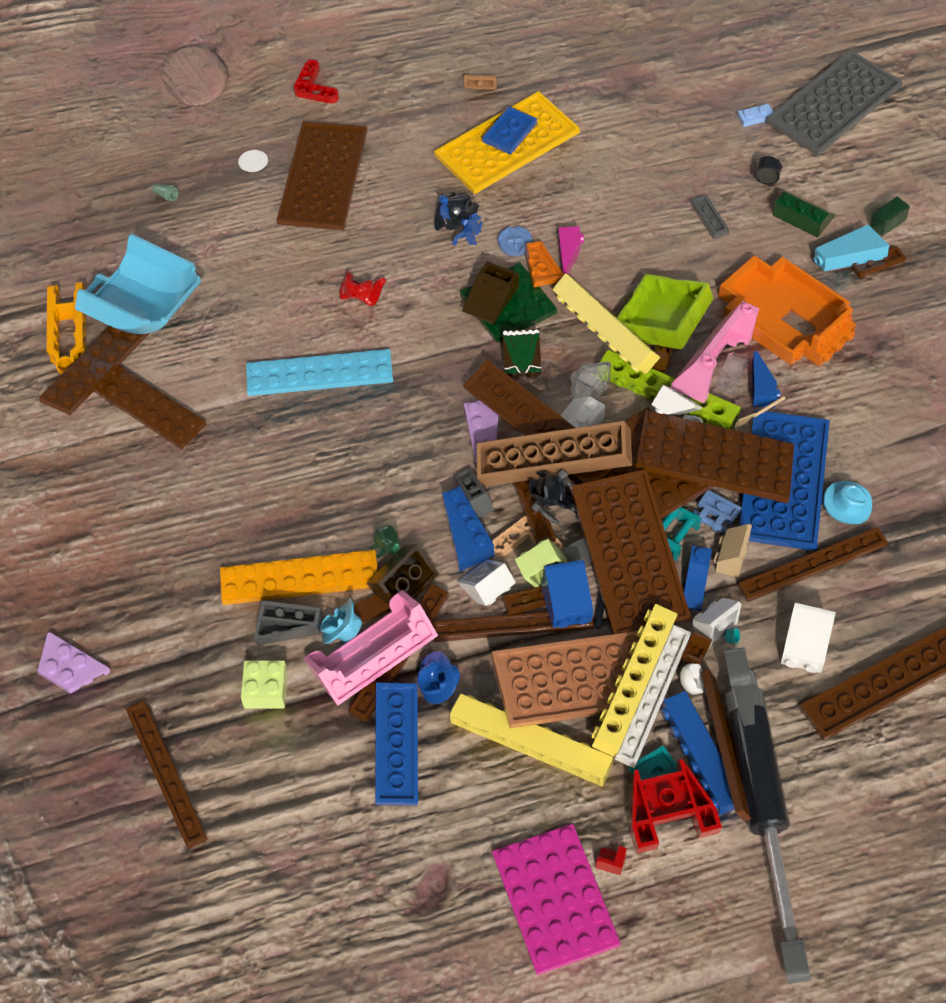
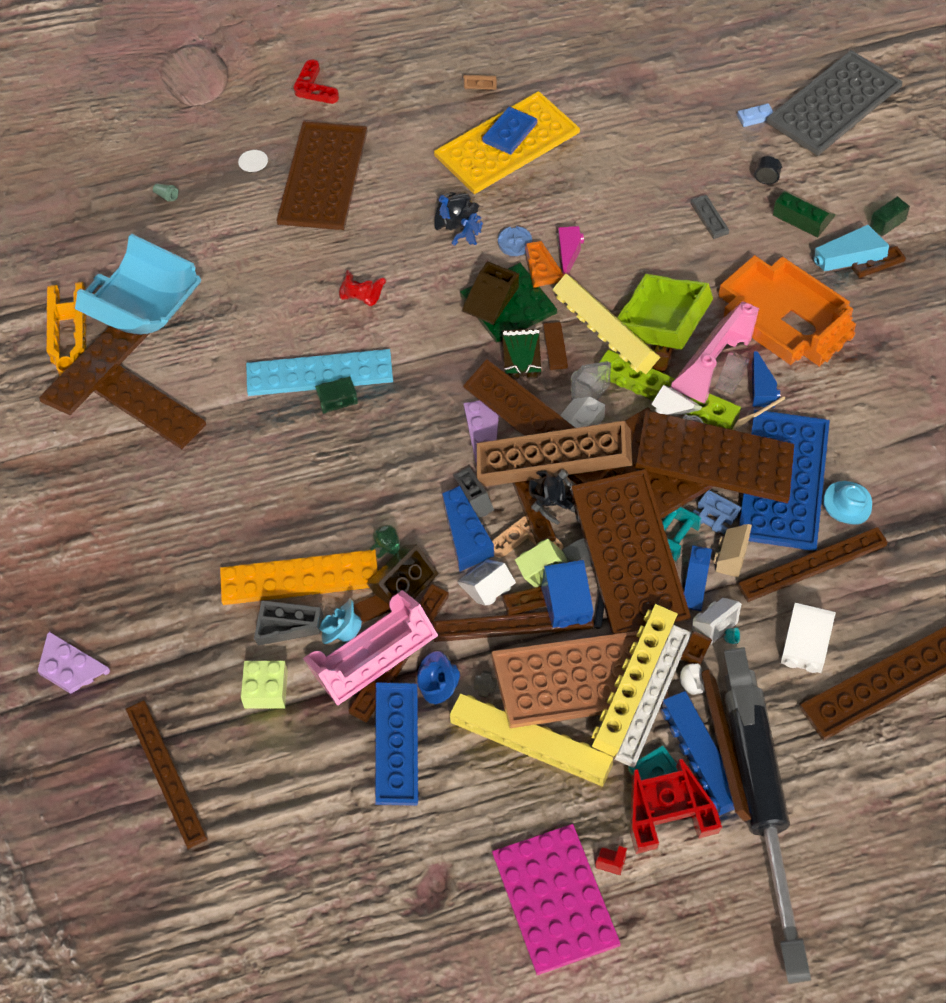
none -> clear green brick [315,376,358,414]
none -> reddish brown tile [543,322,568,370]

